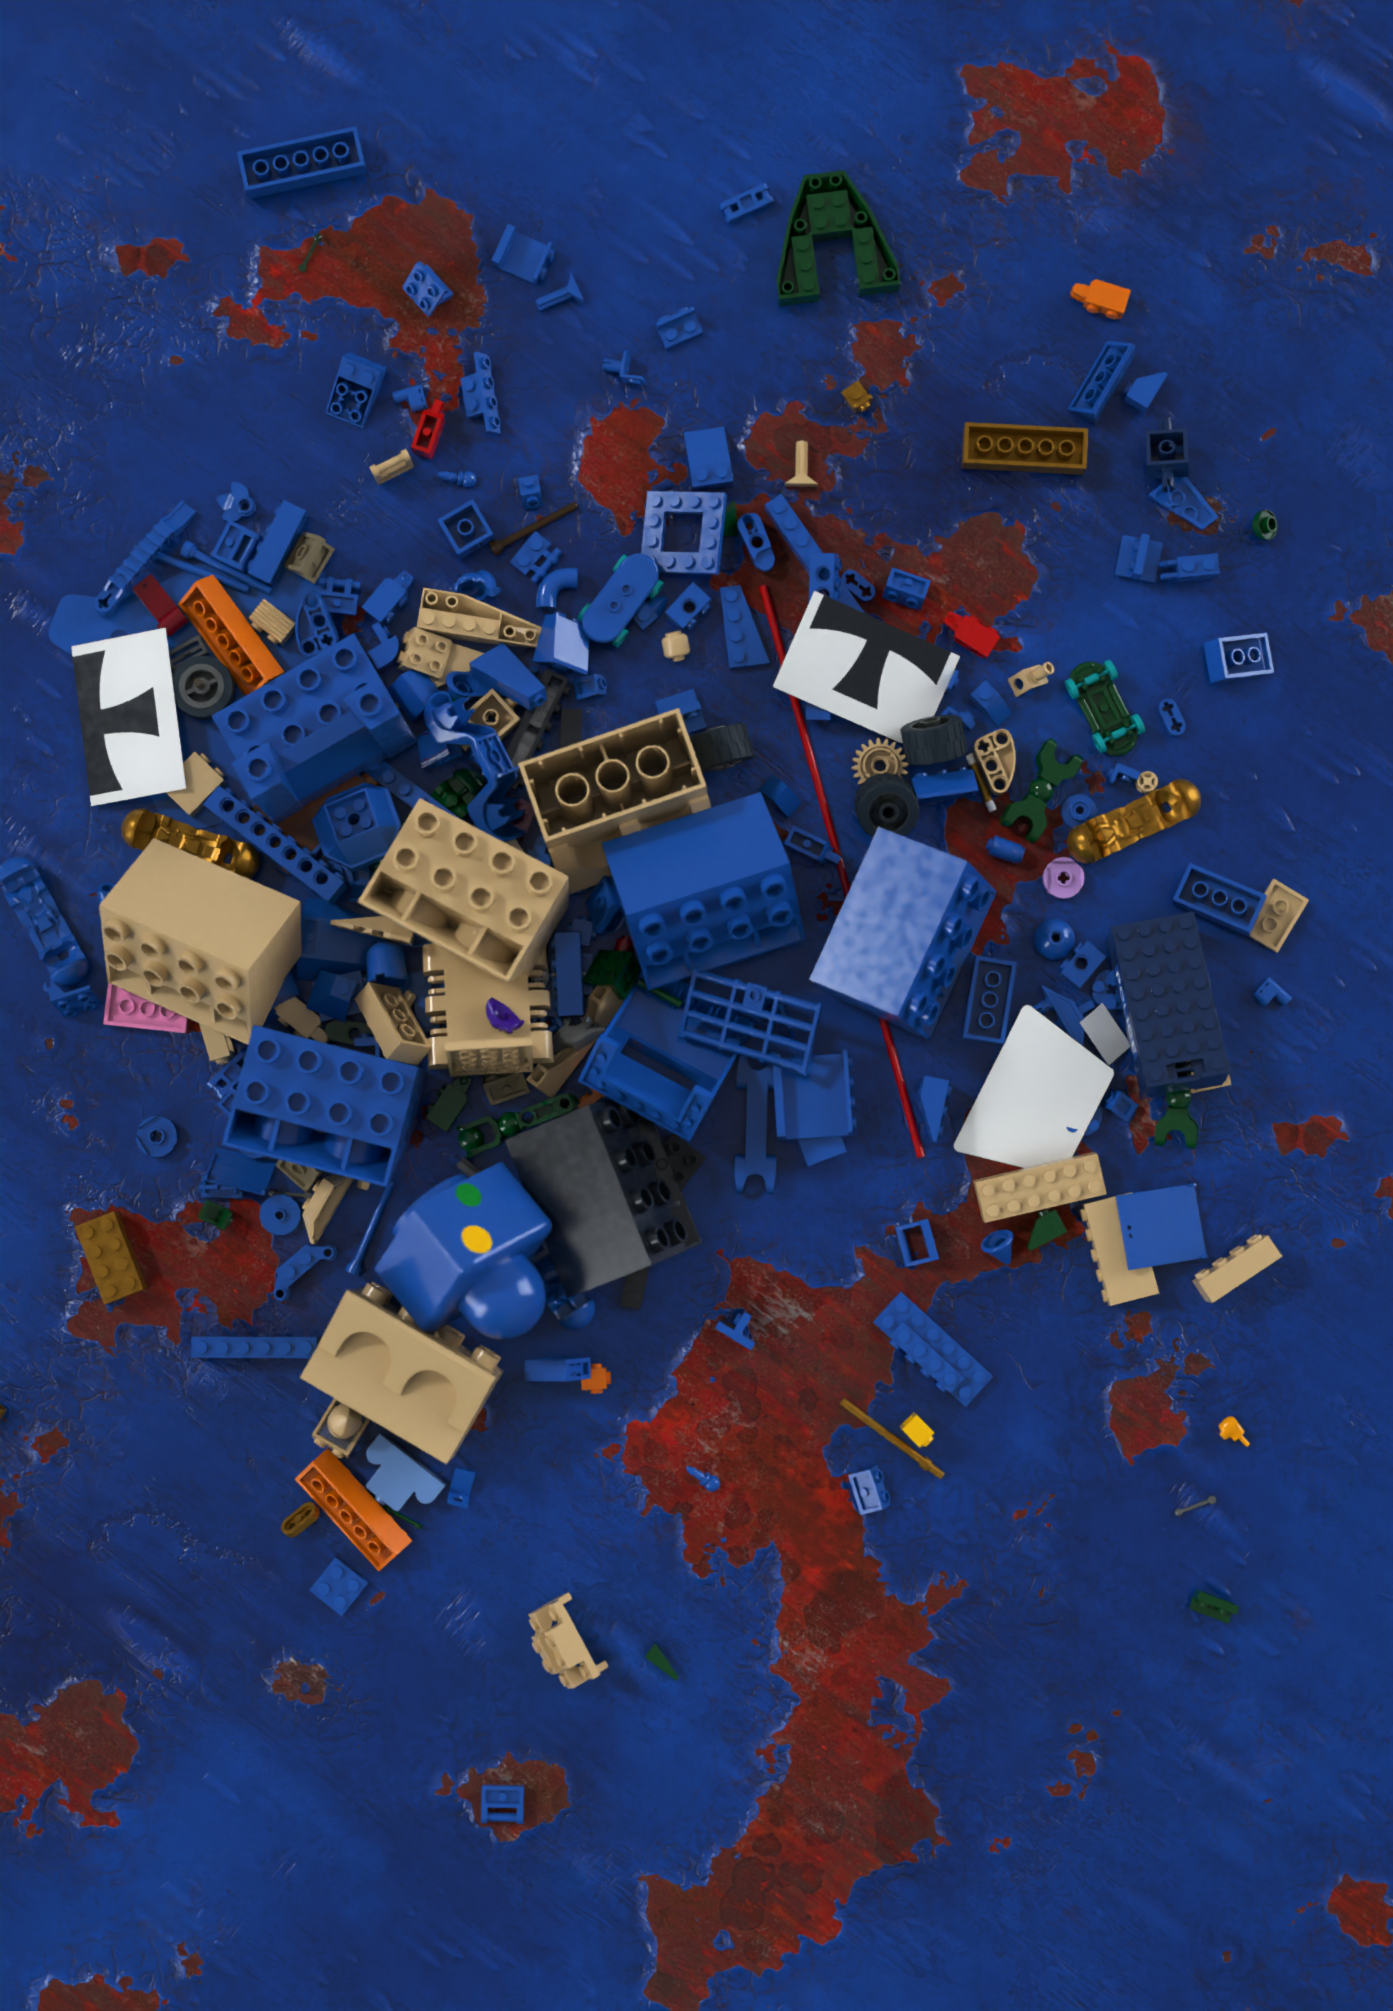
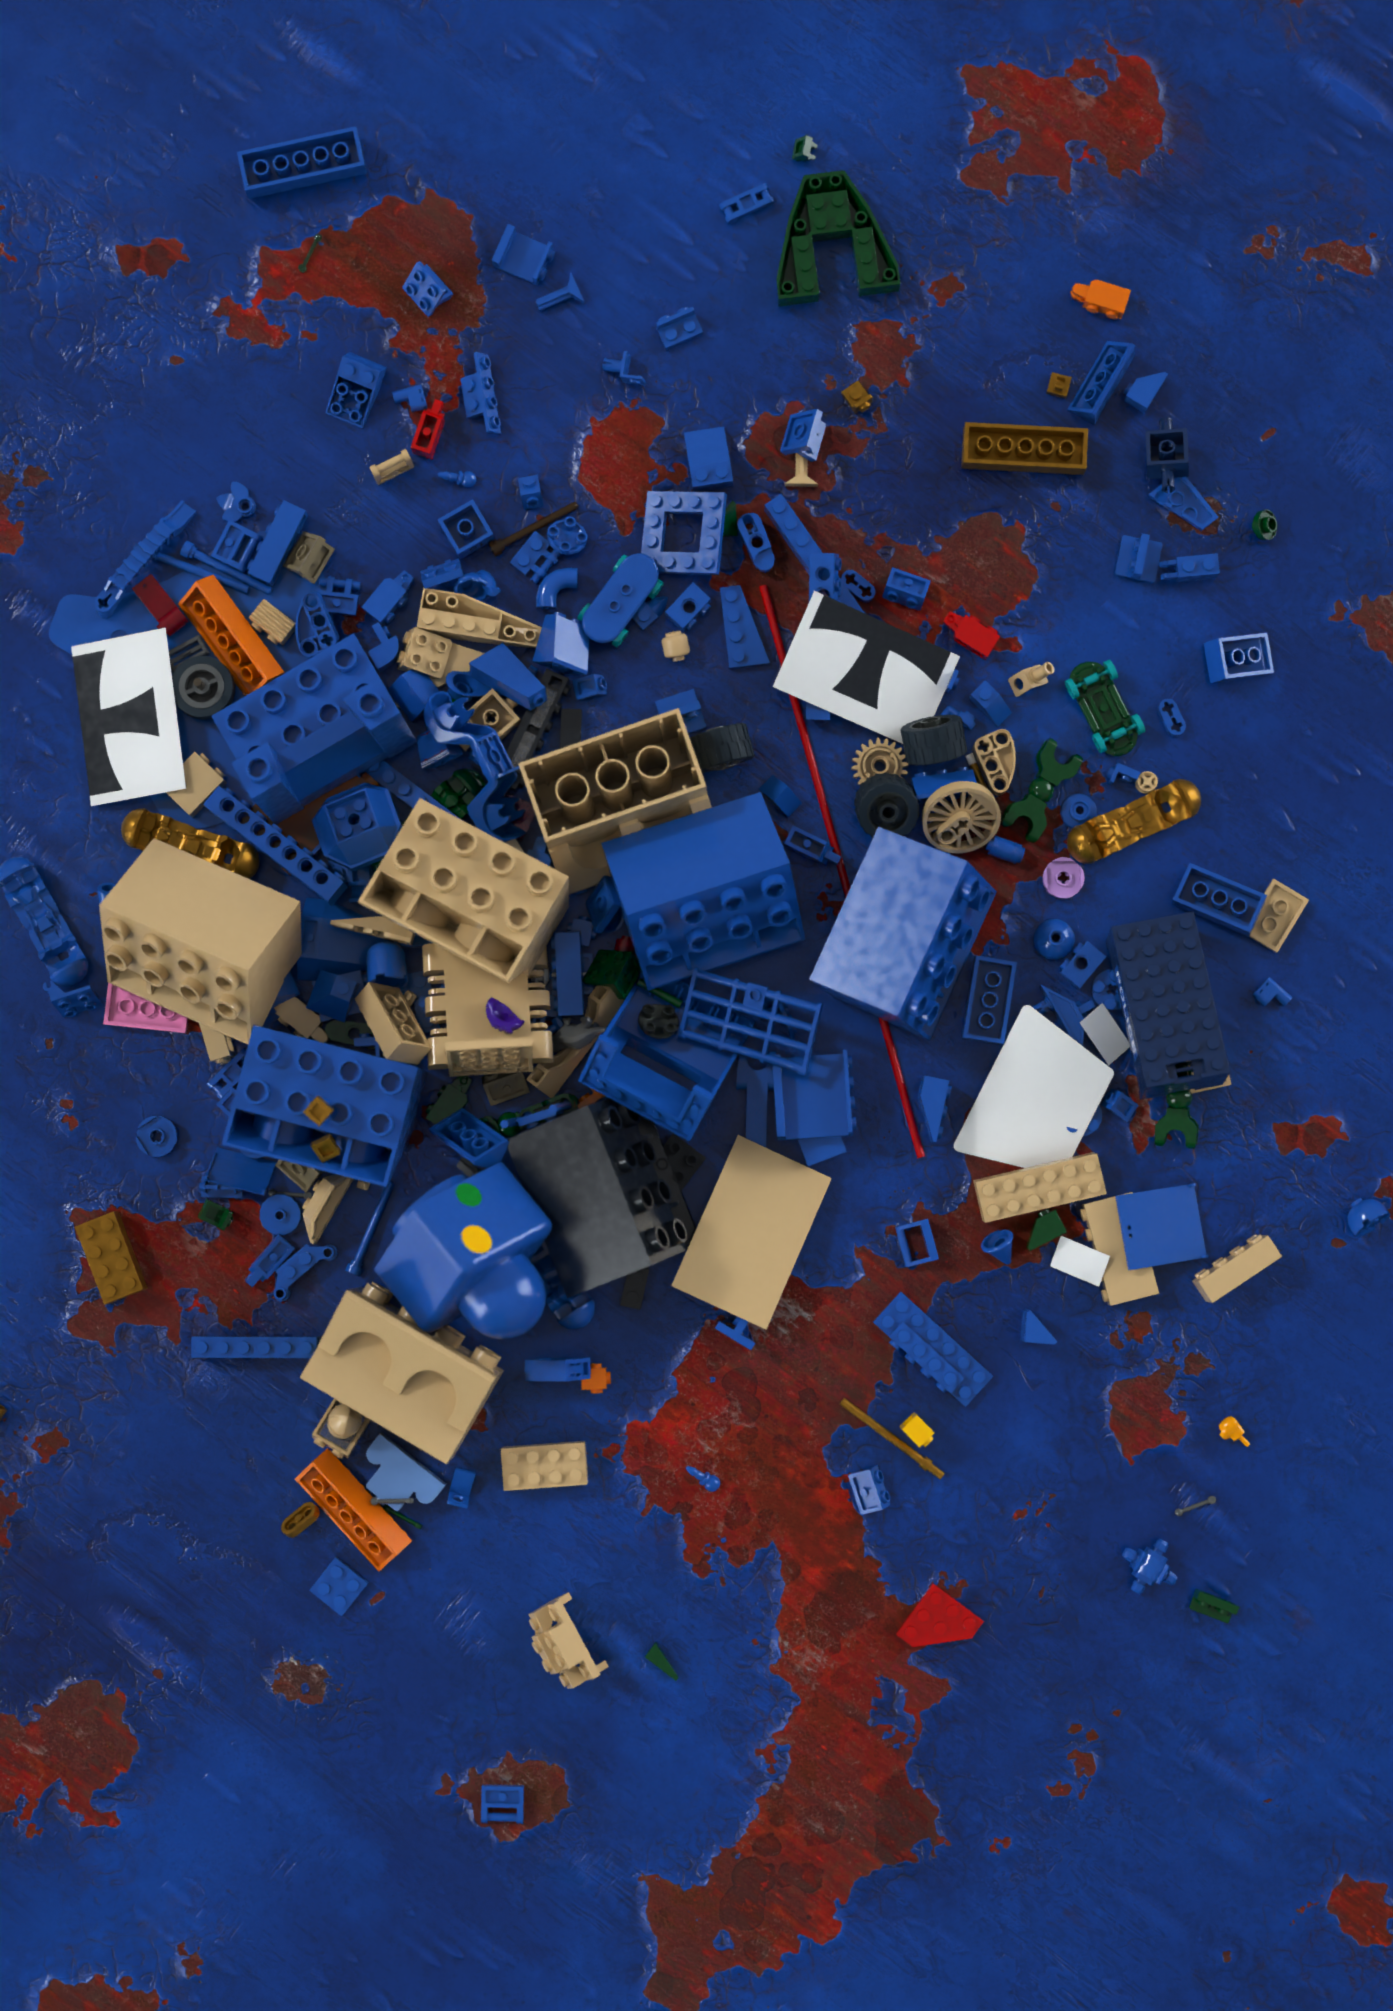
none -> blue hinge [245,1234,295,1287]
none -> pearl gold tile [303,1095,335,1126]
none -> pearl gold tile [311,1134,341,1163]
none -> dark grey hinge [370,1497,414,1505]
none -> blue plate [420,558,464,589]
none -> blue slope [429,1108,509,1168]
none -> blue plate [500,1101,572,1129]
none -> tan brick [501,1441,588,1491]
none -> blue dish [547,517,588,555]
none -> pearl dark grey dish [638,1004,679,1039]
none -> tan sticker [671,1135,832,1329]
none -> blue bracket [780,409,826,462]
none -> tile [792,135,817,162]
none -> red plate [896,1583,984,1647]
none -> tan piece [922,781,1001,853]
none -> blue slope [1020,1308,1057,1345]
none -> pearl gold tile [1046,372,1072,399]
none -> white sticker [1050,1236,1110,1287]
none -> blue piece [1122,1538,1177,1594]
none -> blue cylinder [1347,1198,1391,1237]

